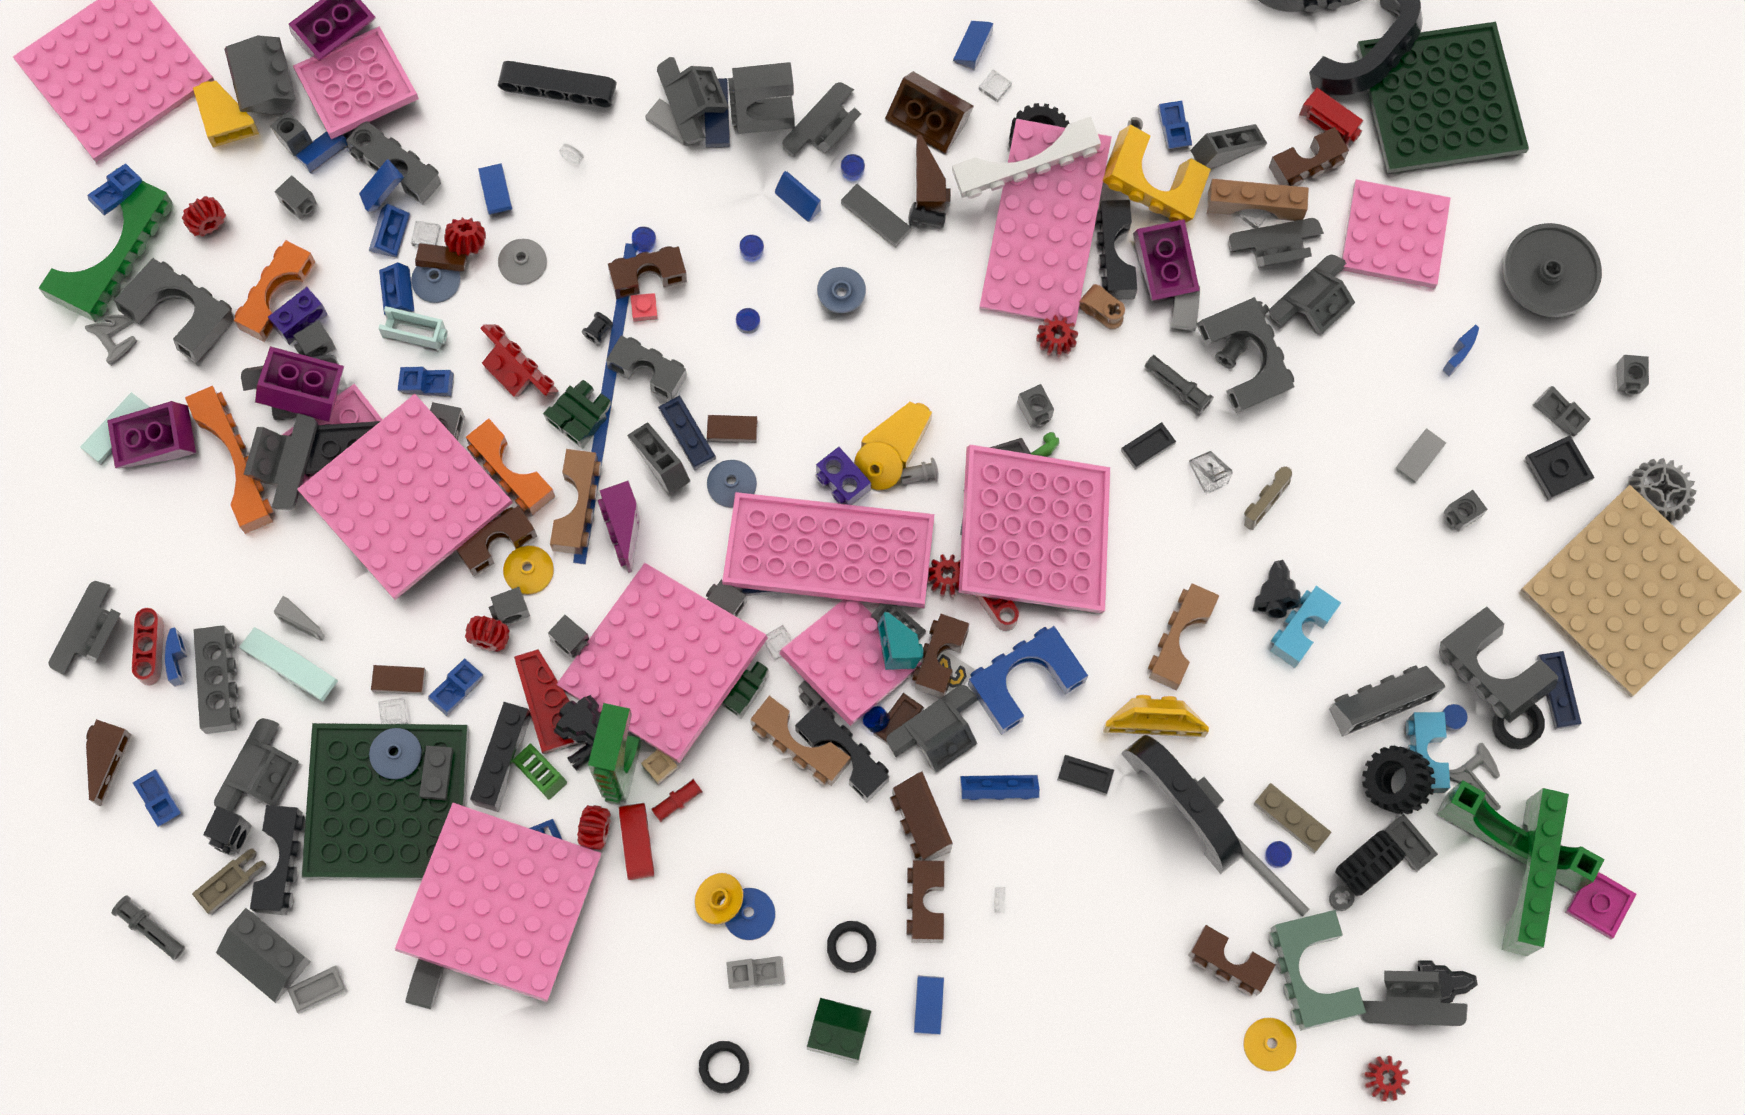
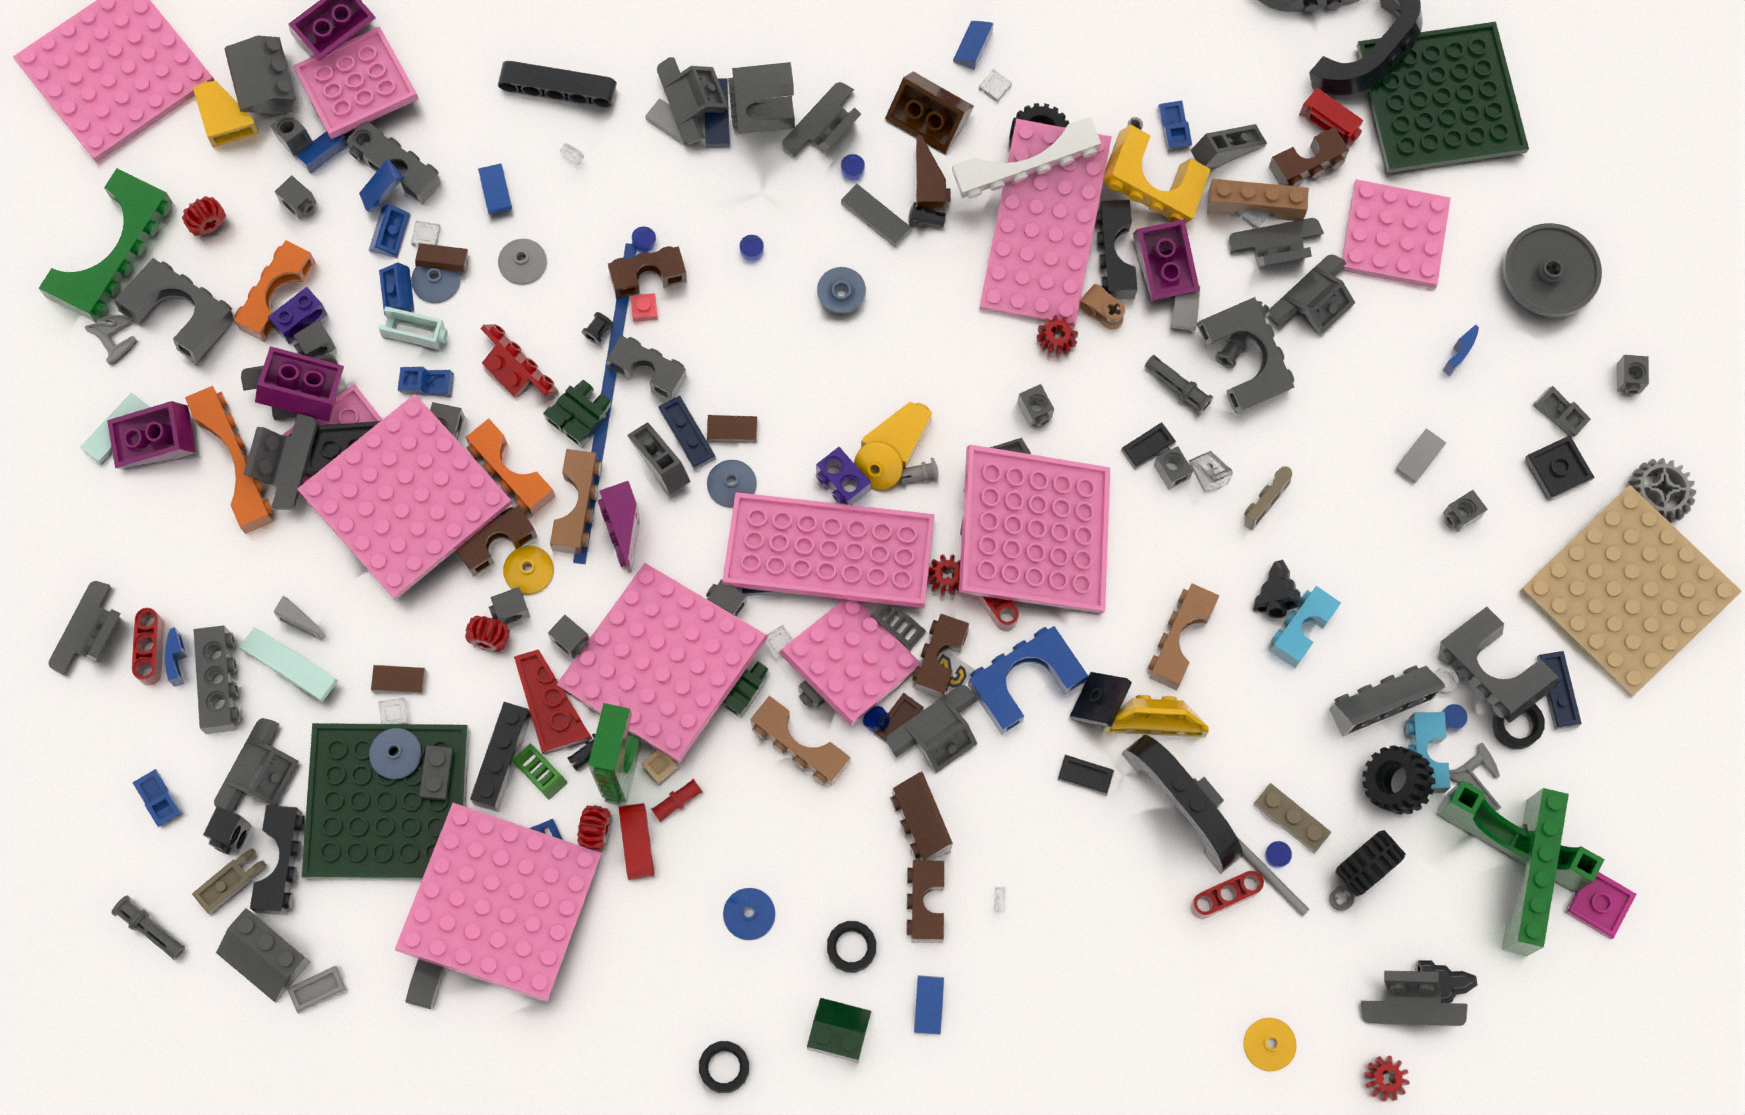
reddish brown slope [86,719,132,806] -> none
blue slope [87,163,142,216] -> none
blue slope [428,658,483,716] -> none
red gear [444,217,486,256] -> none
black rock [554,695,601,747] -> none
yellow dish [695,873,743,925] -> none
light grey slope [726,956,785,989] -> none
clear blue tile [736,308,760,334] -> none
blue slope [775,171,821,222] -> none
black arch [795,704,889,803] -> none
teal slope [877,612,923,670] -> none
blue plate [960,775,1040,800] -> none
bright green arm [1031,432,1060,457] -> none
reddish brown arch [1188,925,1276,996] -> none
sand green arch [1269,910,1366,1031] -> none
dark grey plate [1385,814,1438,872] -> none
none -> black plate [1070,672,1132,727]
none -> dark grey brick [1154,446,1193,490]
none -> red beam [1190,870,1264,919]
none -> clear tile [1434,667,1458,694]

